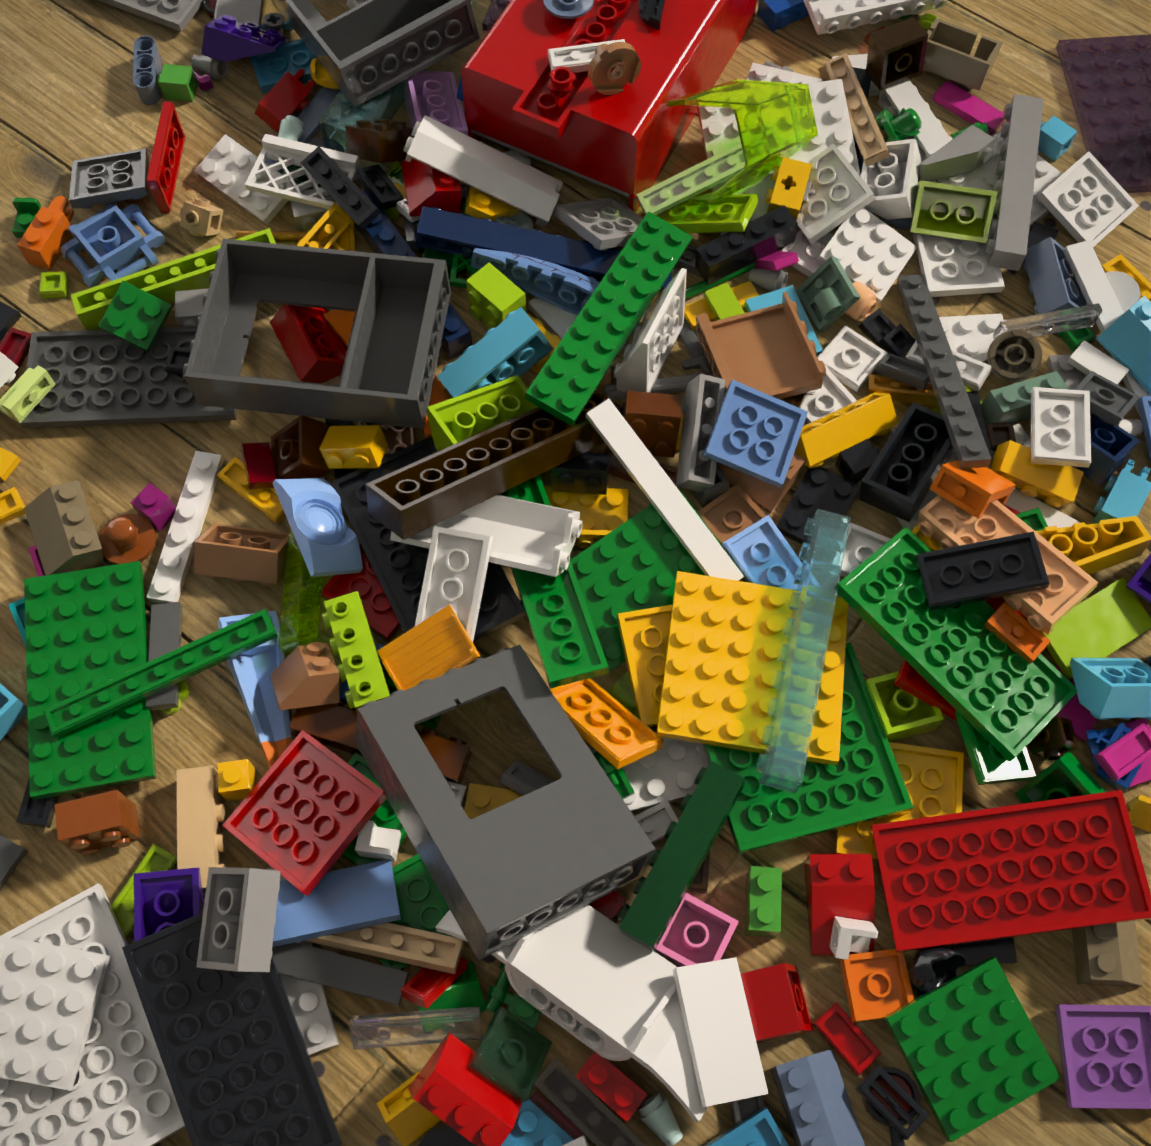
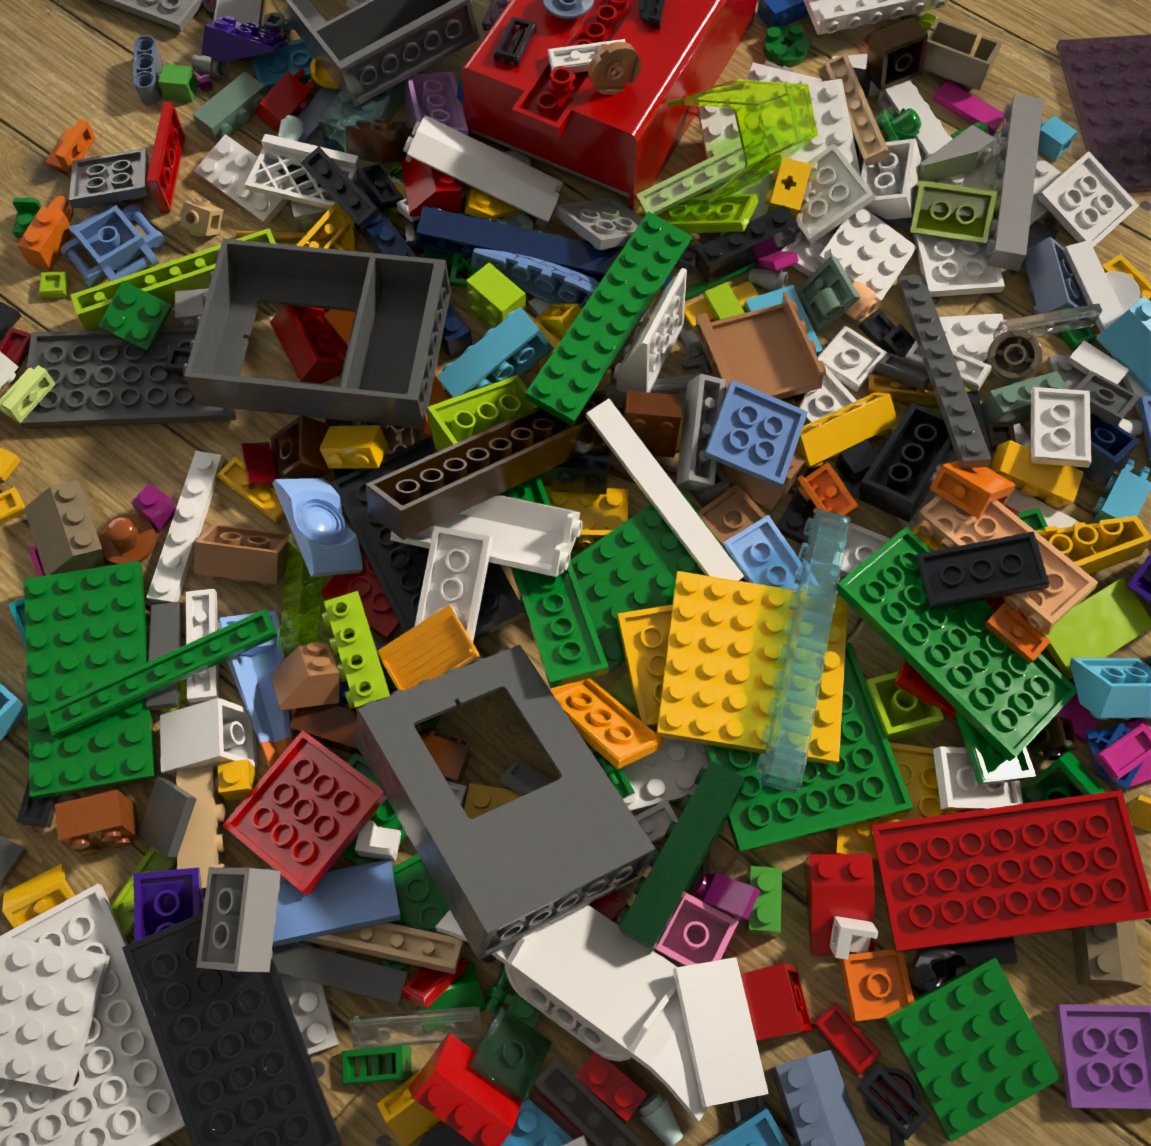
none -> yellow panel [2,864,75,928]
none -> orange panel [46,119,95,173]
none -> dark grey tile [137,777,197,857]
none -> white slope [160,698,257,777]
none -> white plate [186,589,219,703]
none -> sand green brick [192,72,267,144]
none -> green slope [341,1045,412,1085]
none -> black tile [494,17,536,67]
none -> yellow slope [534,304,582,340]
none -> magenta slope [694,873,760,920]
none -> green plate [763,23,811,67]
none -> orange bracket [797,462,860,527]
none -> white plate [933,747,1023,811]

